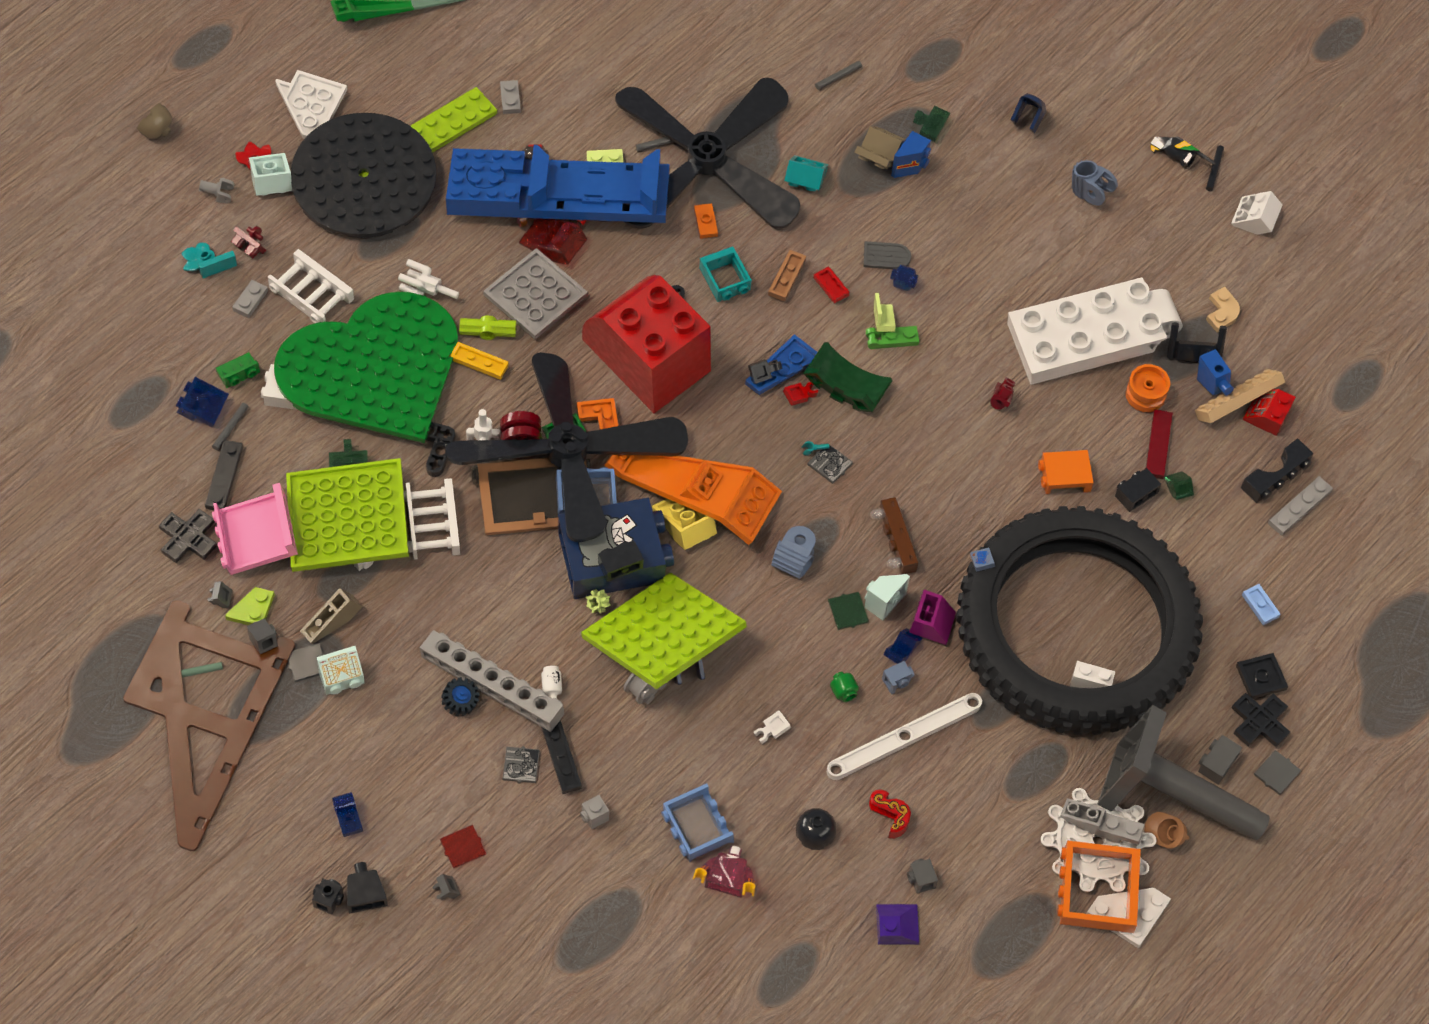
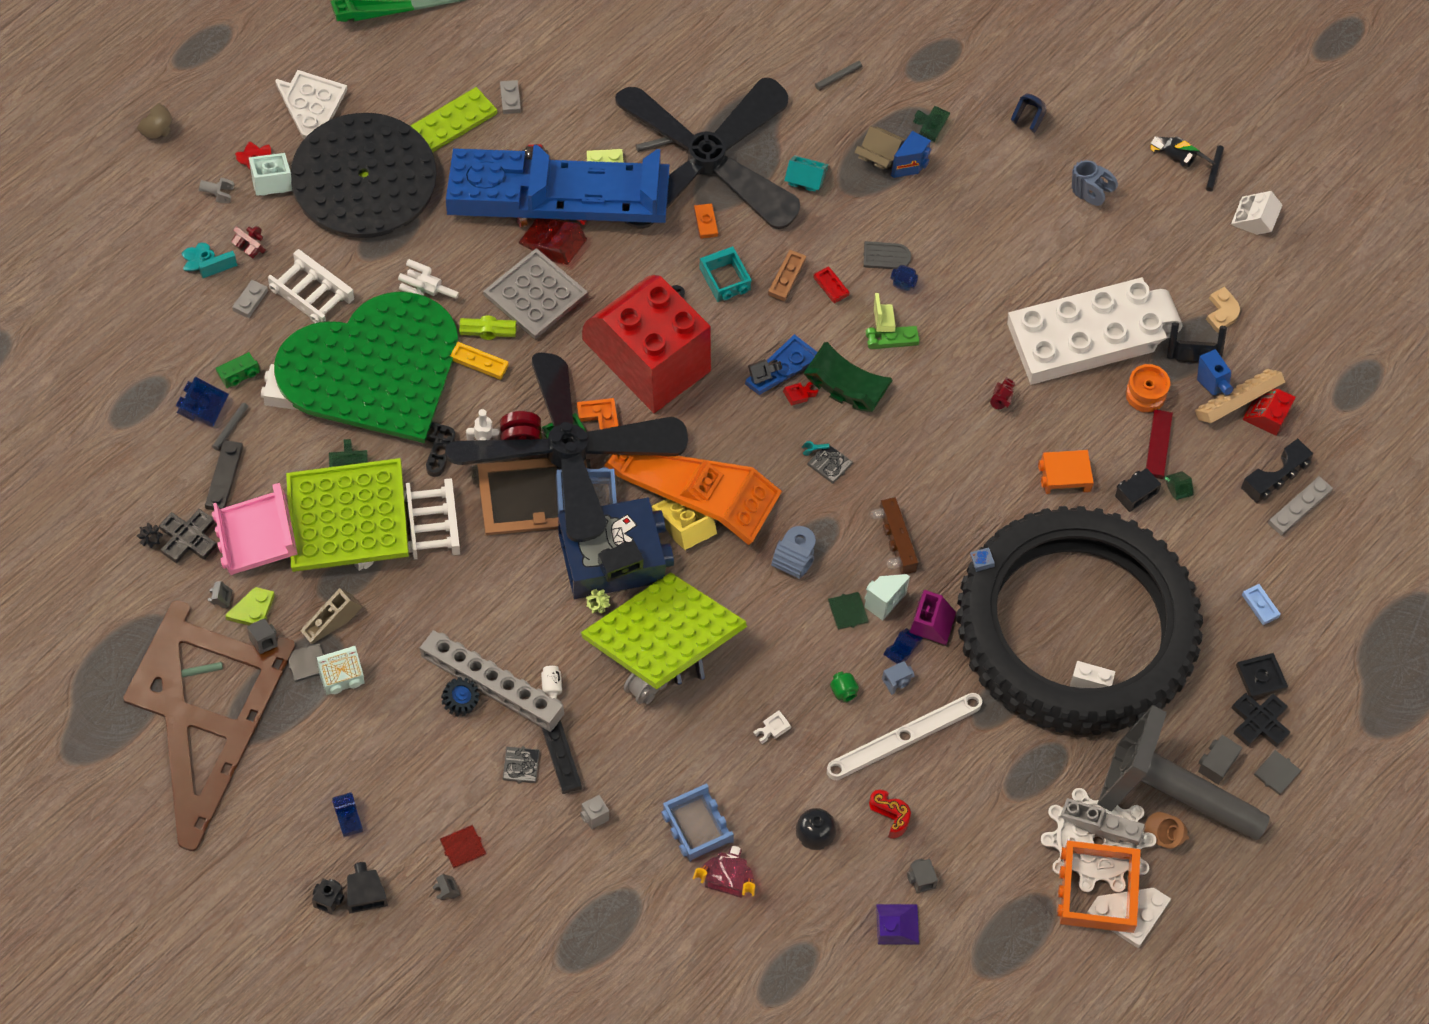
none -> black gear [137,523,163,548]

